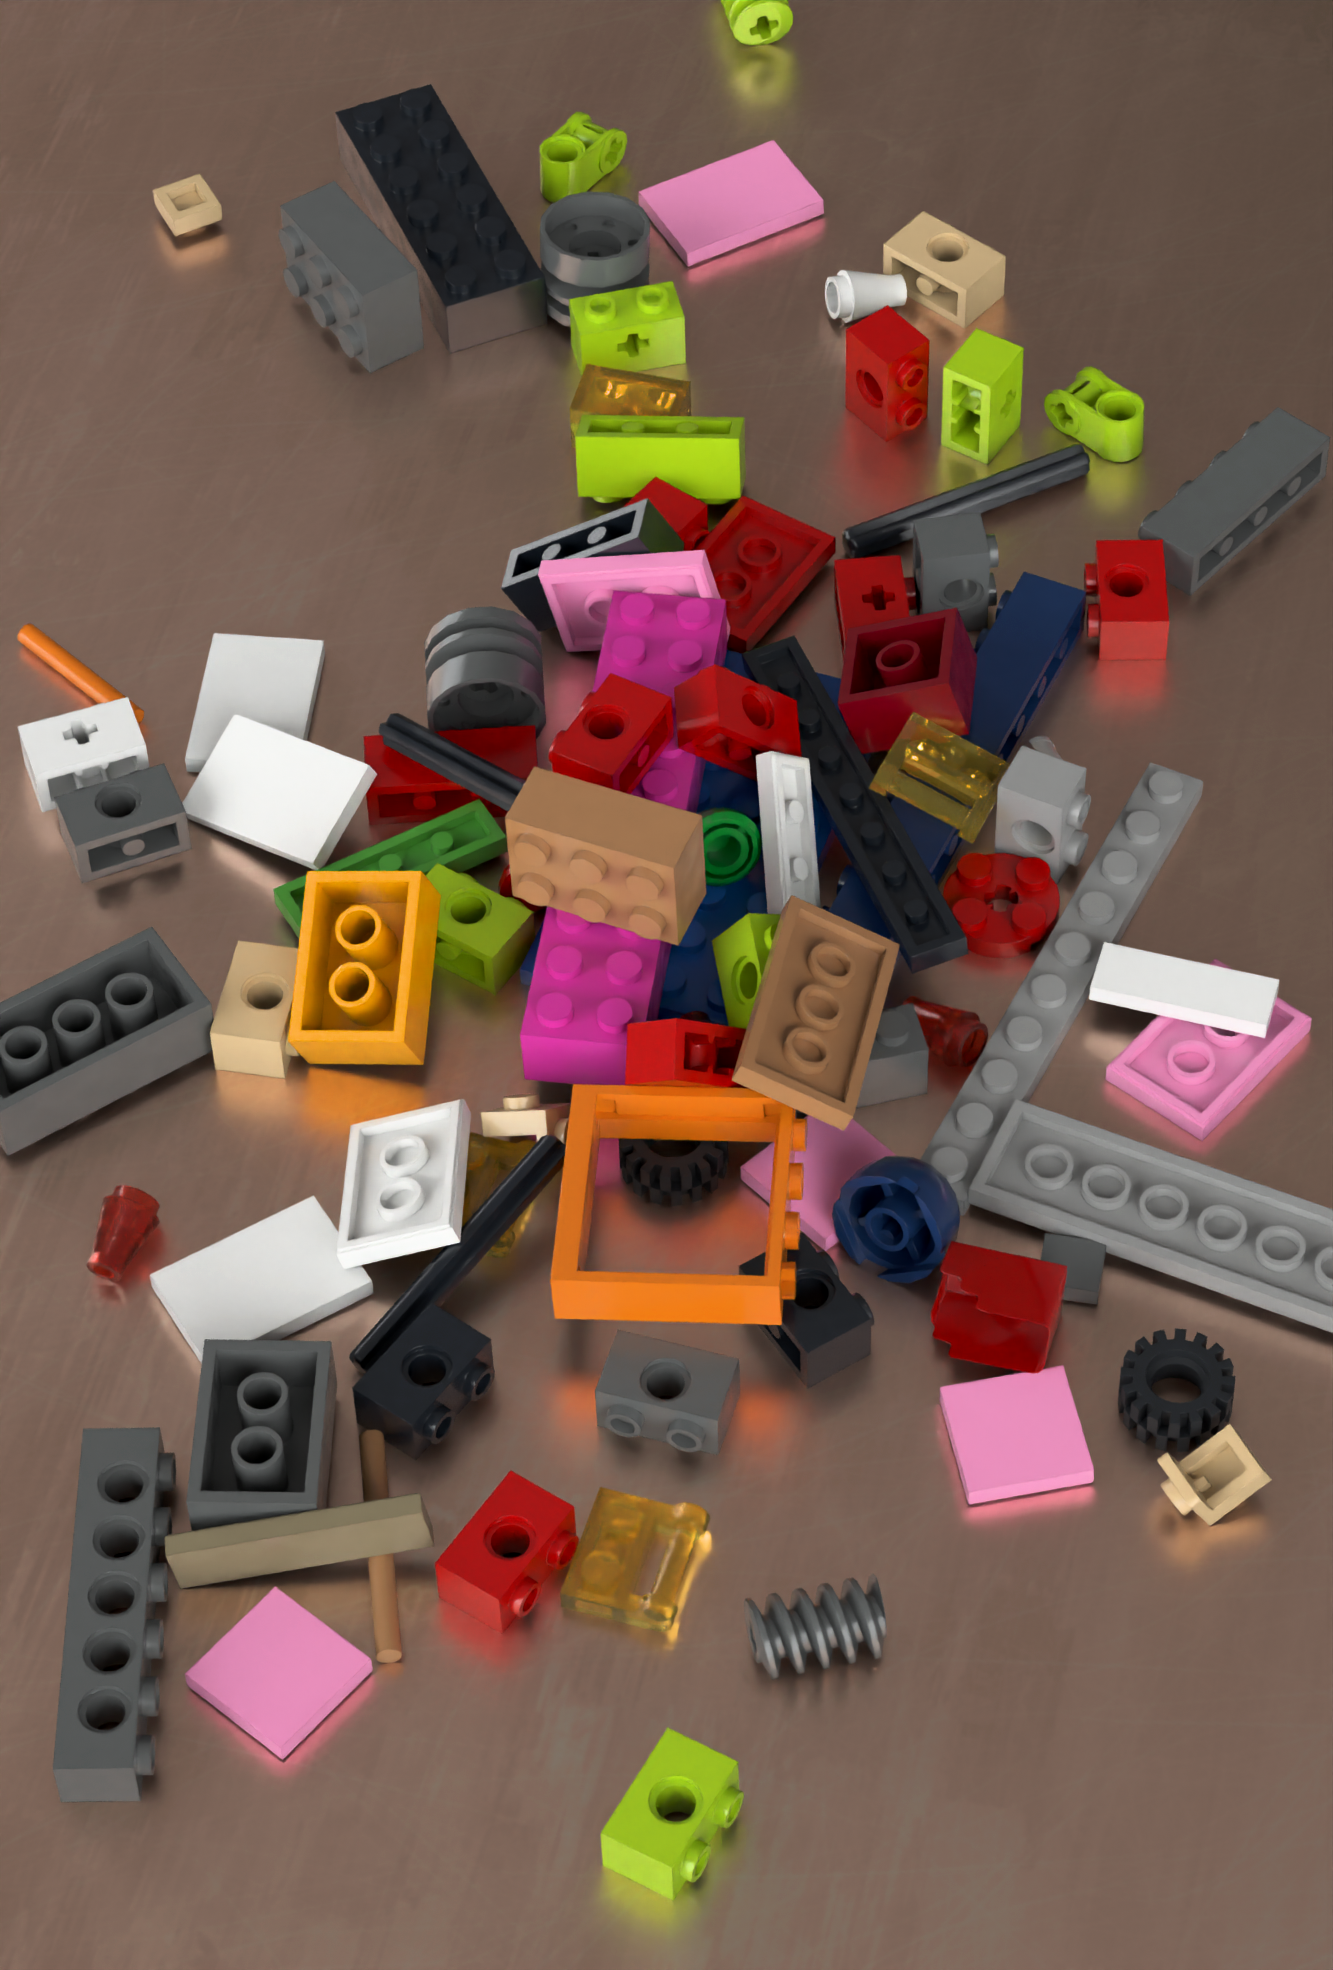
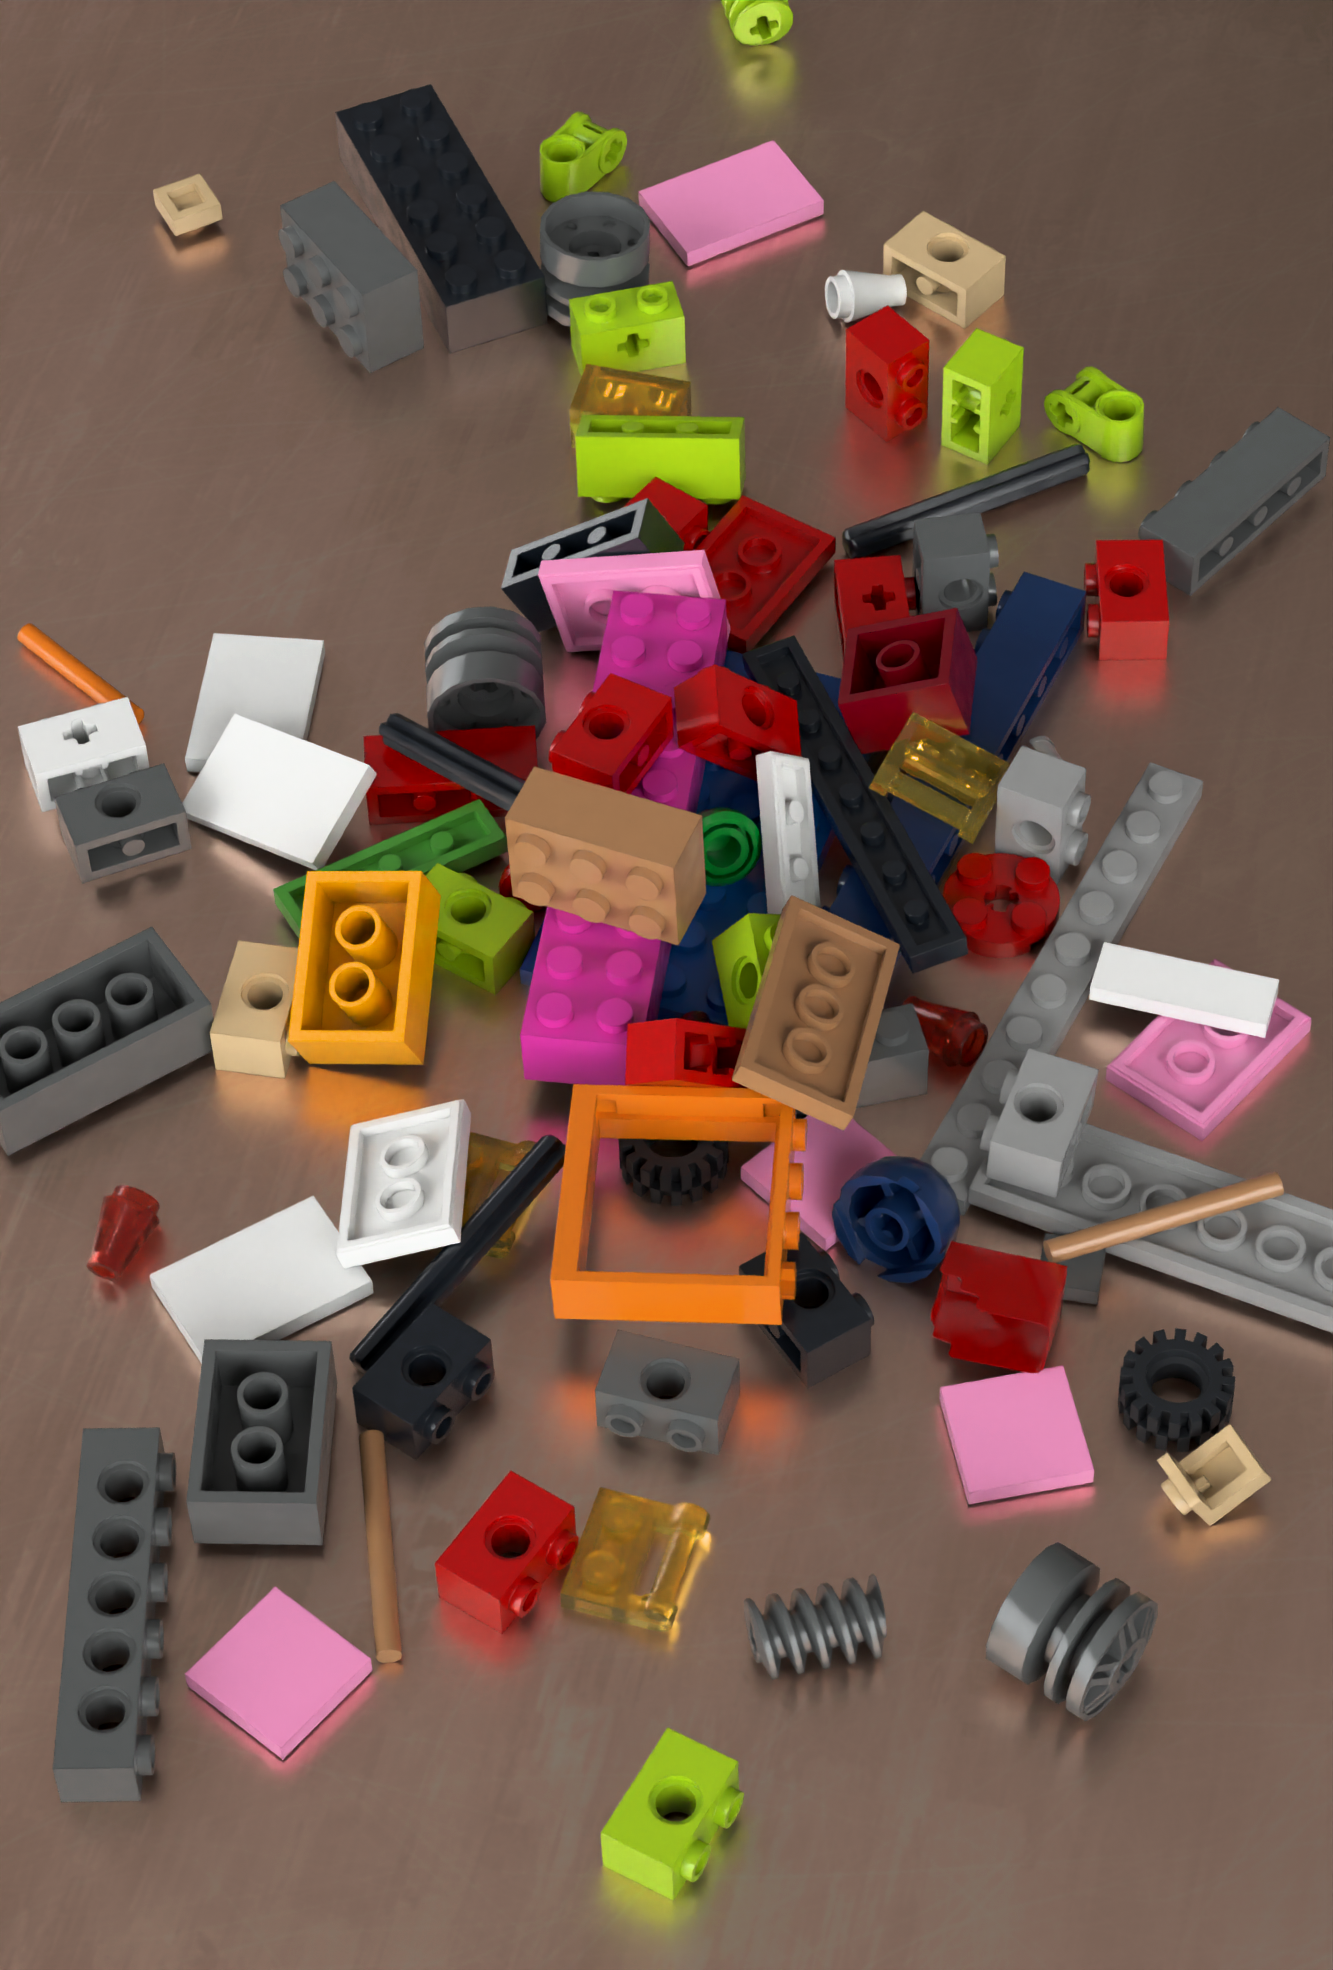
dark tan tile [165,1493,434,1589] -> none
tan bracket [481,1094,571,1168] -> none
none -> light grey brick [980,1048,1099,1198]
none -> dark grey wheel [986,1542,1158,1721]
none -> medium nougat bar [1043,1171,1284,1263]

